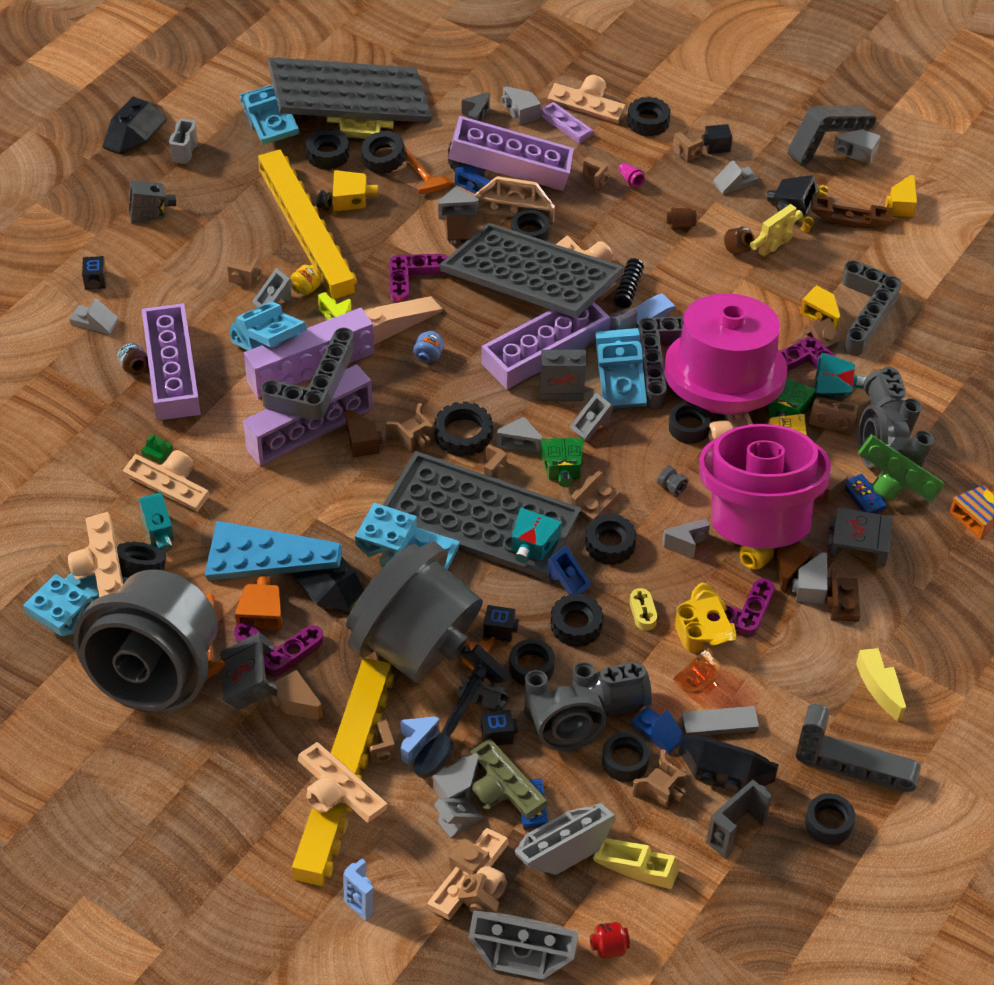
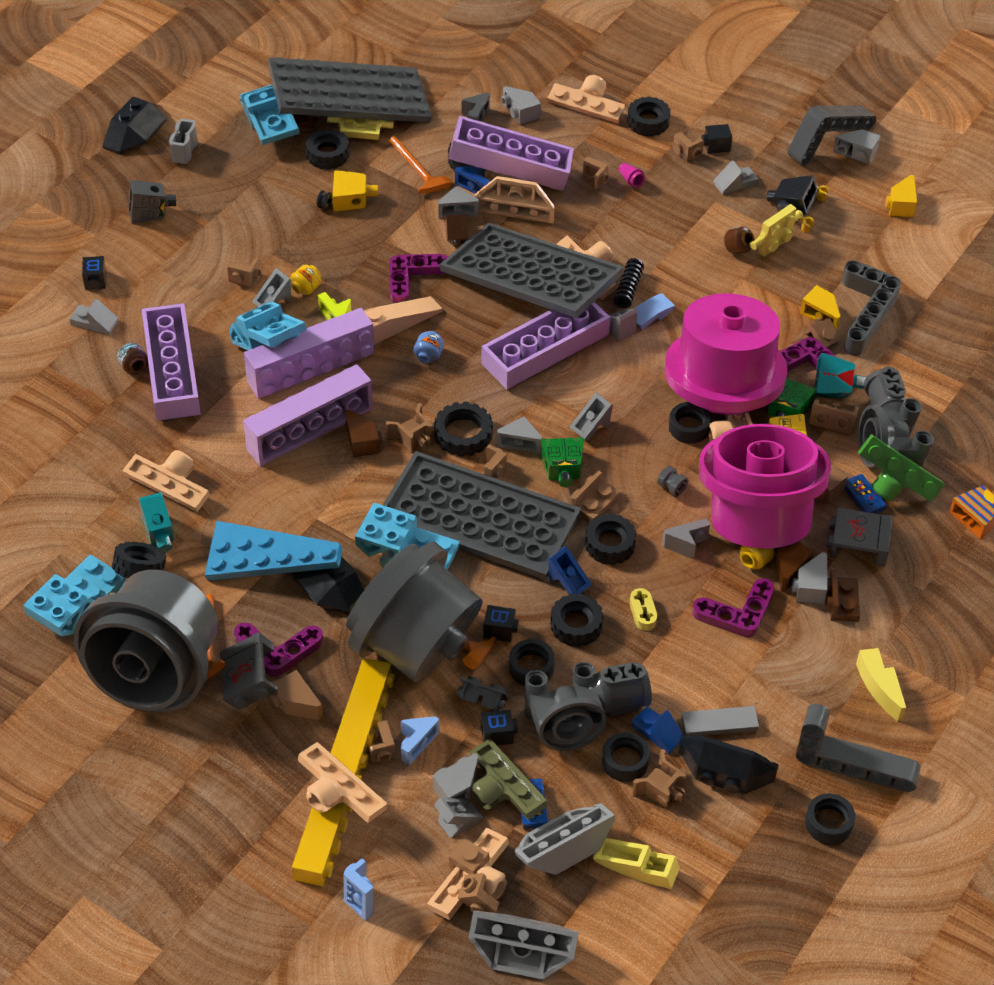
light nougat plate [68,512,123,597] -> none
green tile [141,434,173,465] -> none
orange torso [235,576,282,630] -> none
yellow brick [258,149,357,299] -> none
dark grey beam [261,327,354,420] -> none
black tyre [361,131,406,174] -> none
black piece [413,644,511,779] -> none
black tyre [511,210,550,241] -> none
teal torso [511,508,562,563] -> none
dark grey panel [540,350,586,401] -> none
lavender tile [541,102,593,144] -> none
red head [590,922,630,959] -> none
medium azure piece [595,328,647,409] -> none
dark grey beam [638,317,684,410] -> none
reddish brown brick [667,208,697,229] -> none
clear orange cylinder [673,648,721,694] -> none
yellow piece [675,583,736,653] -> none
dark grey panel [706,780,772,858] -> none
reddish brown slope [812,195,892,228] -> none

